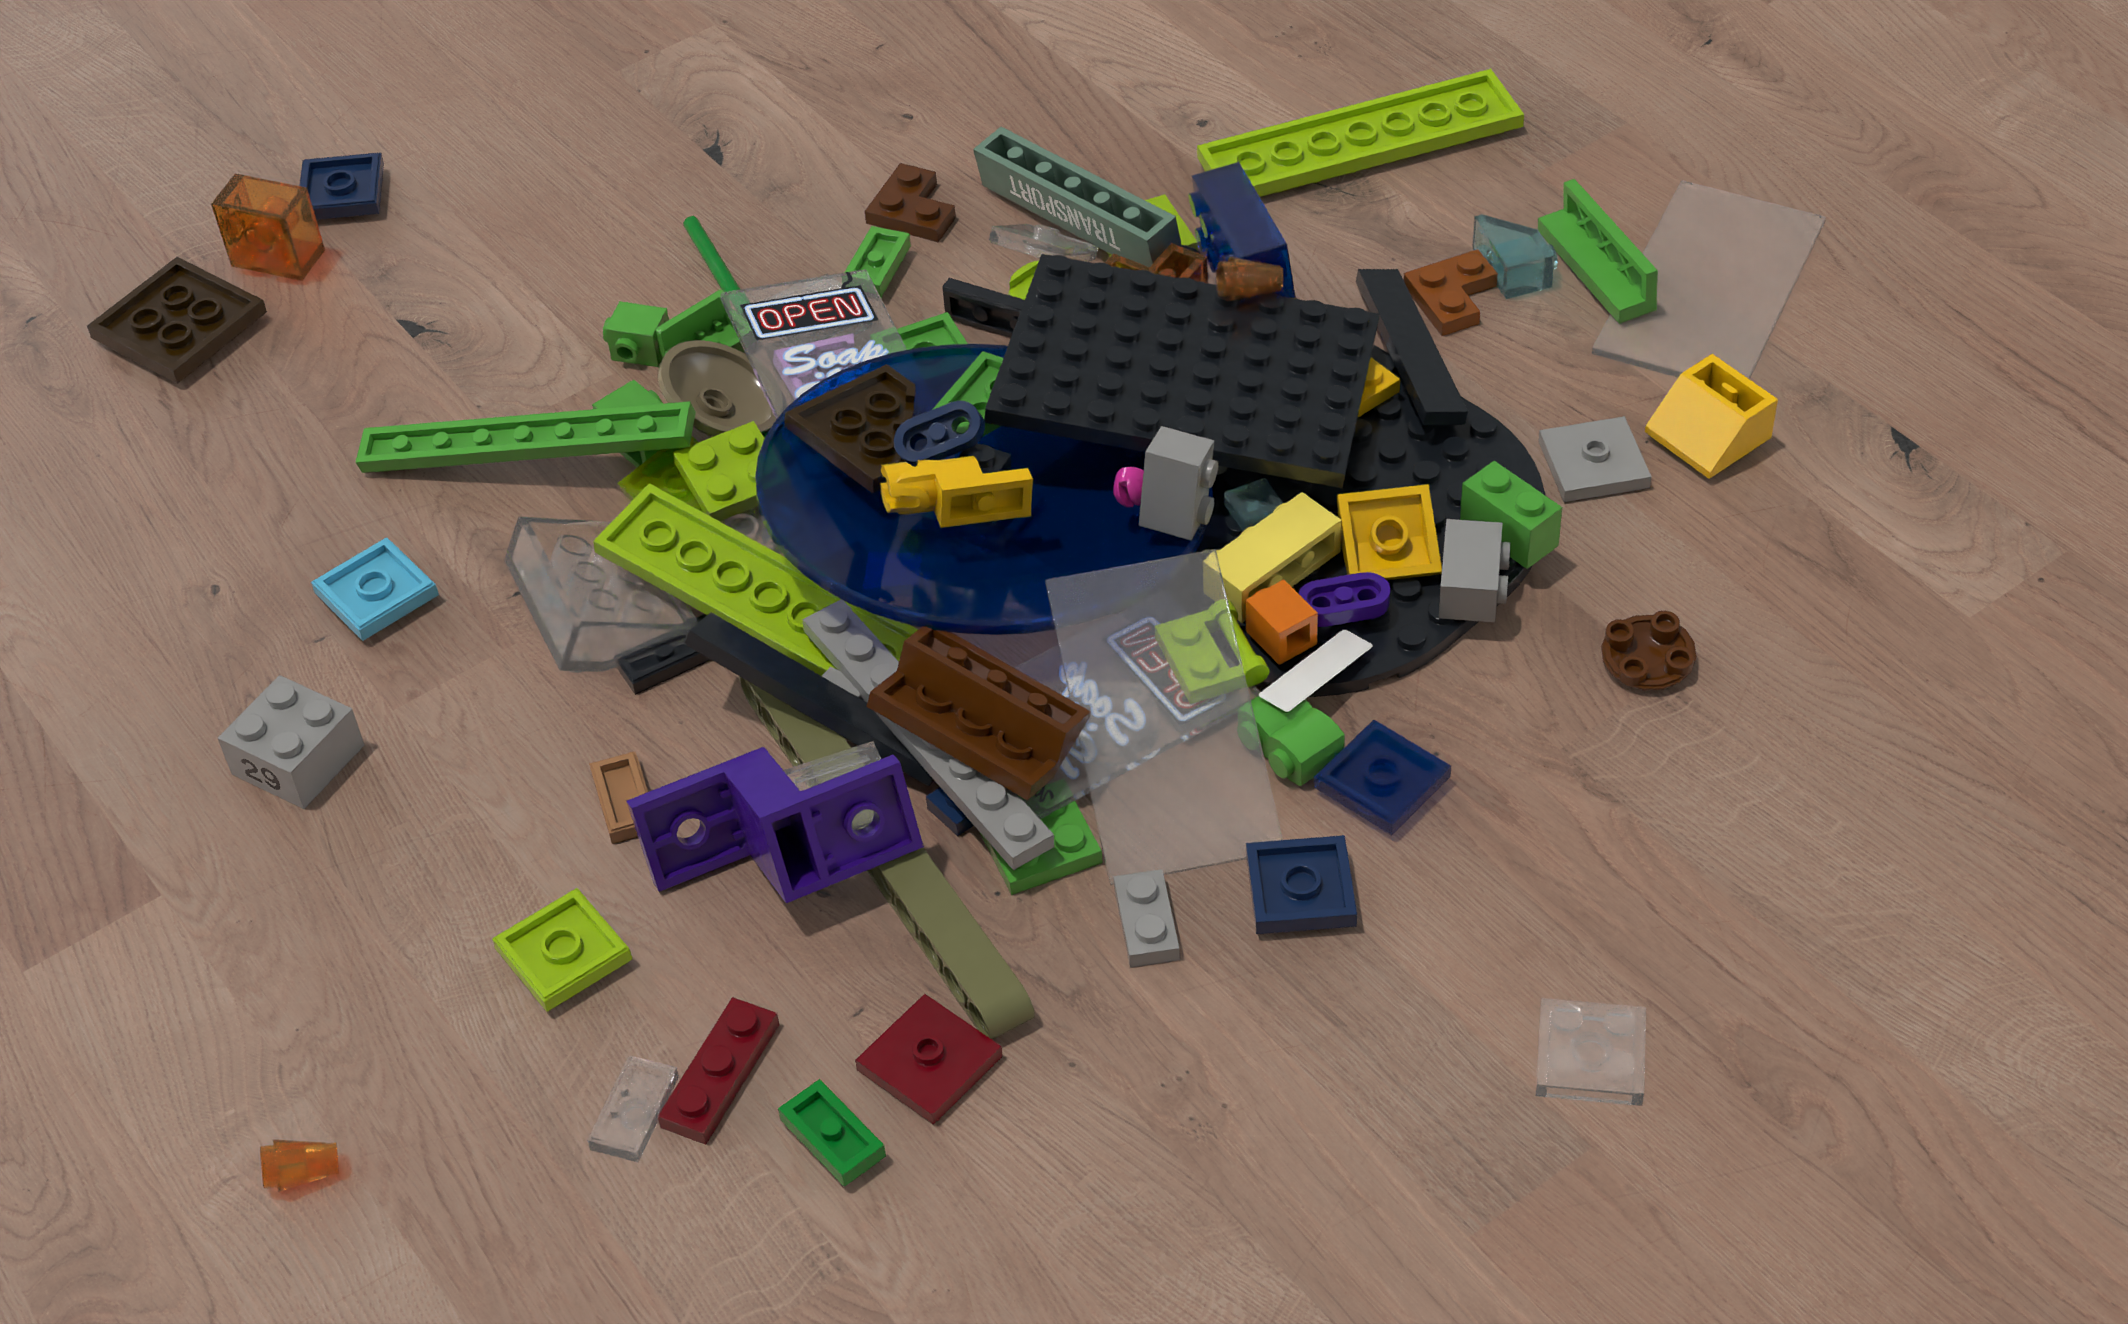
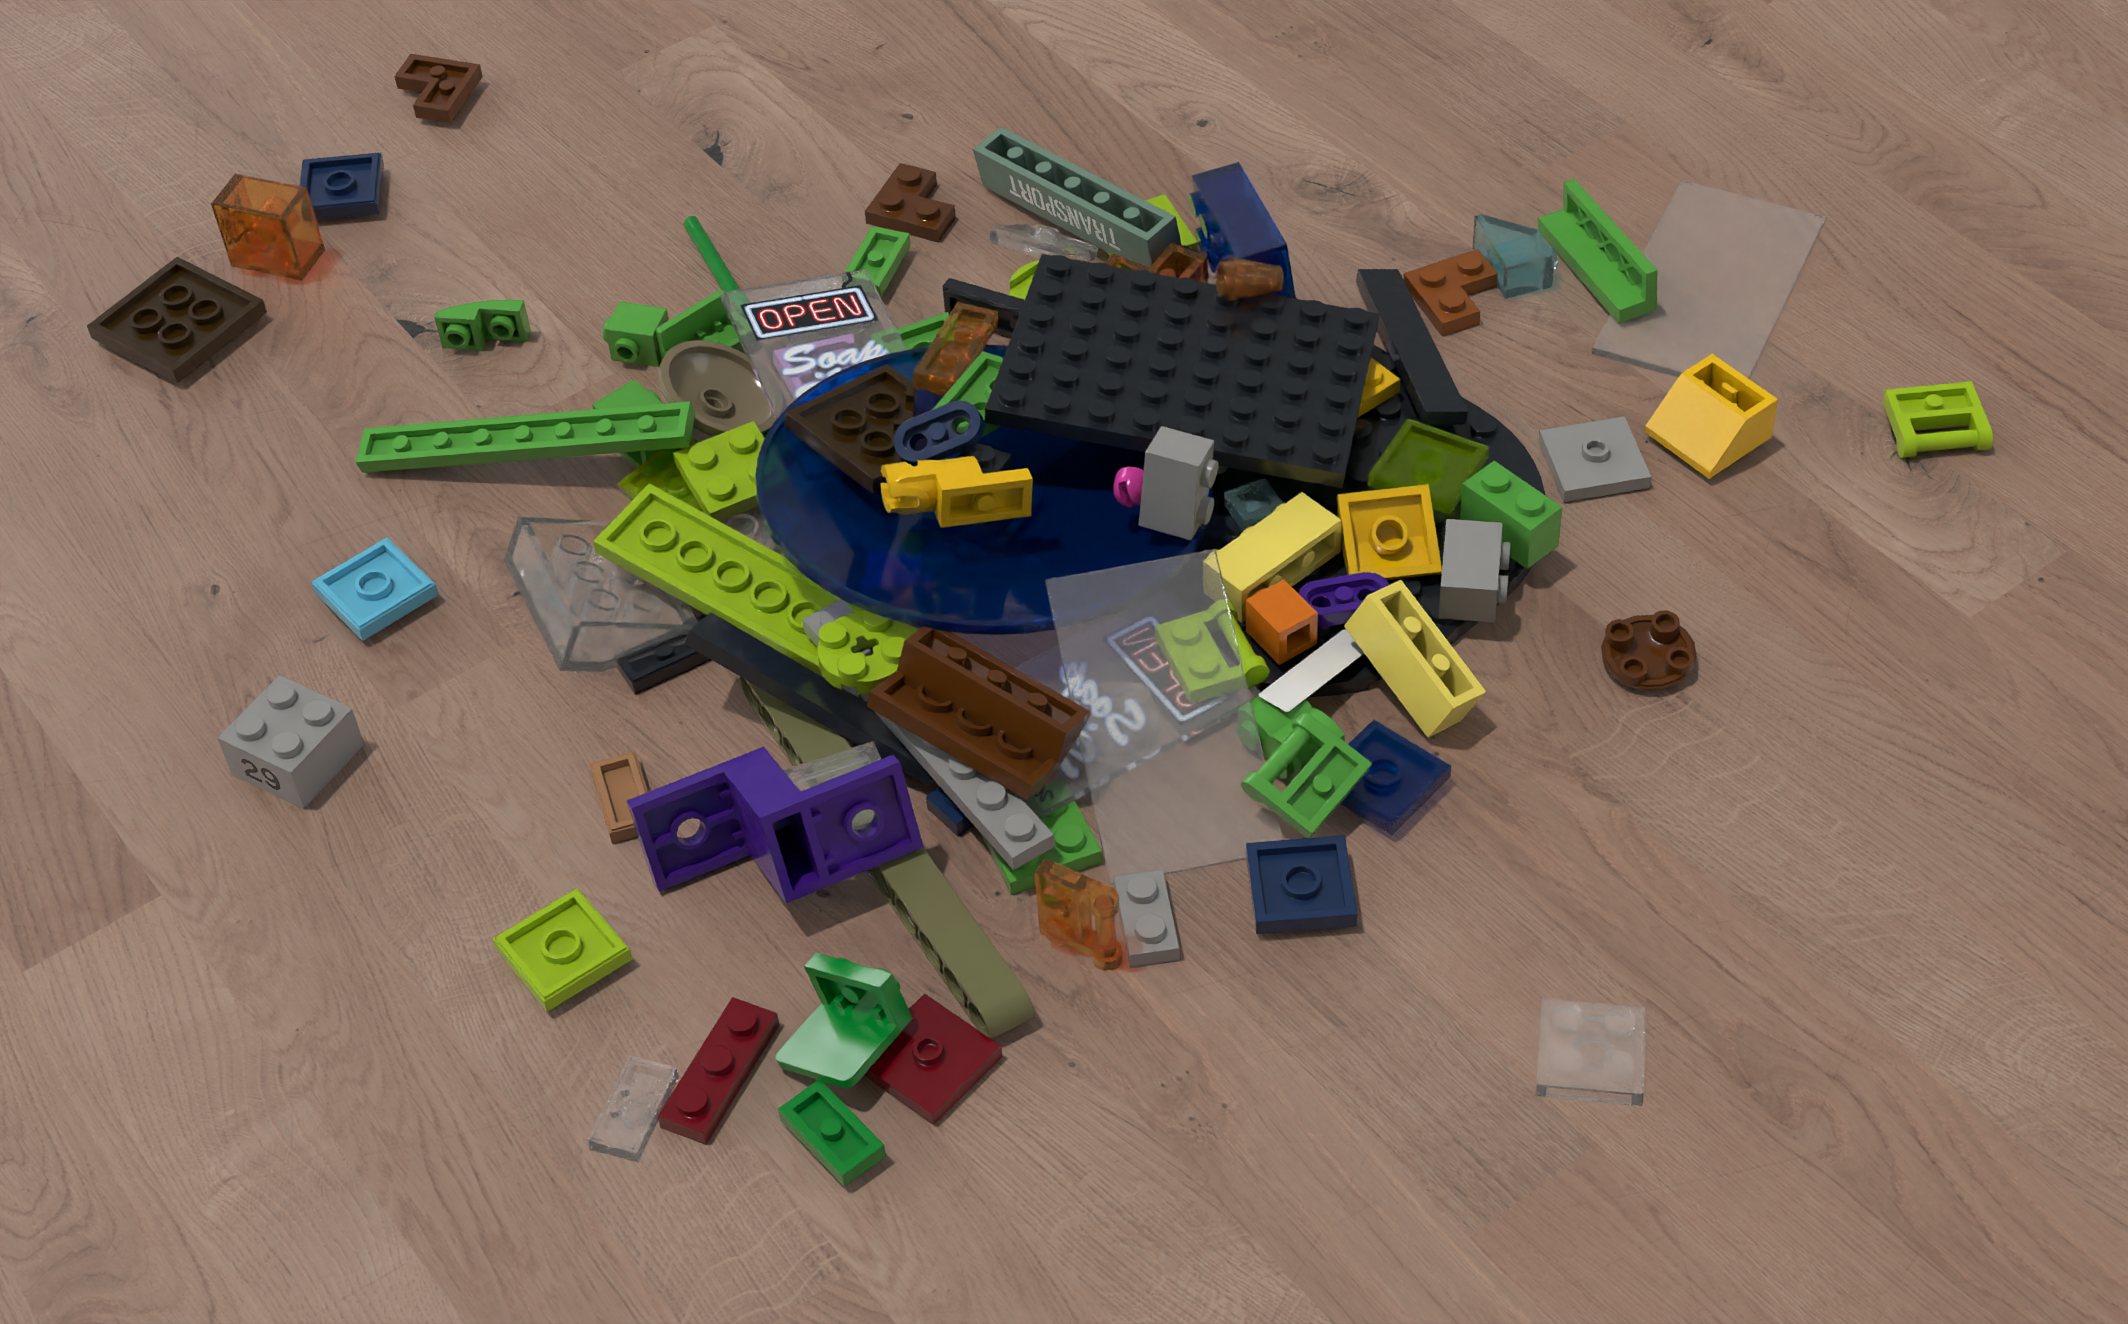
clear orange cone [260,1139,339,1192] -> none
lime plate [1197,69,1524,206] -> none
none -> reddish brown plate [394,54,483,123]
none -> bright green slope [434,300,531,351]
none -> green bracket [775,953,913,1088]
none -> lime plate [817,605,911,694]
none -> clear orange plate [913,302,998,395]
none -> clear orange plate [1034,858,1123,971]
none -> bright green plate [1240,713,1372,838]
none -> light yellow brick [1344,580,1486,738]
none -> clear neon green plate [1368,419,1489,515]
none -> lime plate [1882,381,1993,458]

